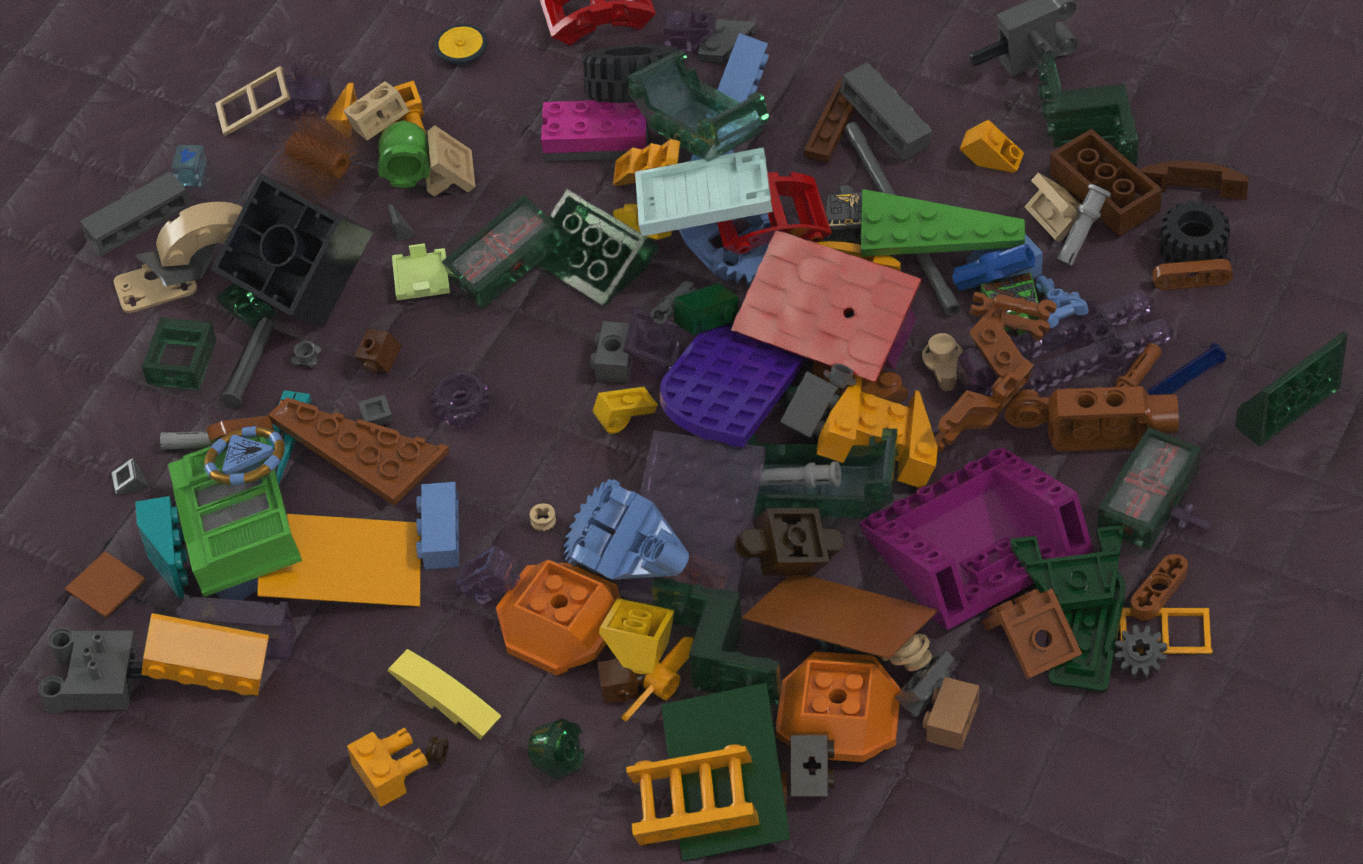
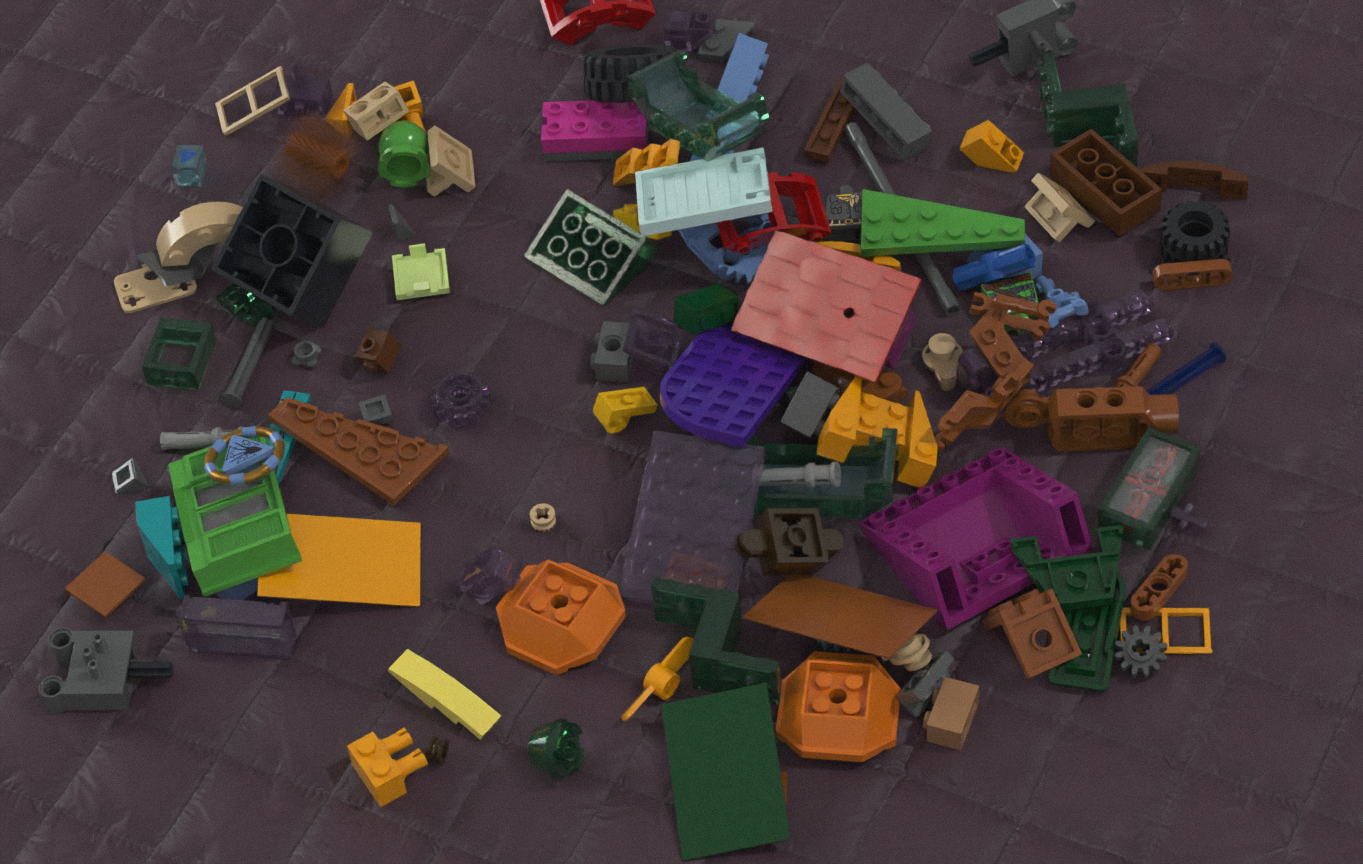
dark grey brick [80,172,191,257] -> none
light orange slope [141,613,269,696] -> none
dark orange beam [206,416,274,443] -> none
medium blue brick [416,482,459,570] -> none
yellow wheel [434,24,488,64] -> none
brick [442,195,564,309] -> none
medium blue connector [563,479,689,579] -> none
reddish brown brick [598,658,643,703] -> none
yellow slope [599,598,675,674] -> none
light orange fence [626,745,759,846] -> none
dark grey pin [651,281,696,324] -> none
dark brown brick [791,732,835,796] -> none
dark grey plate [824,363,857,388] -> none
light grey pin [1057,183,1111,266] -> none
clear green slope [1235,331,1348,447] -> none

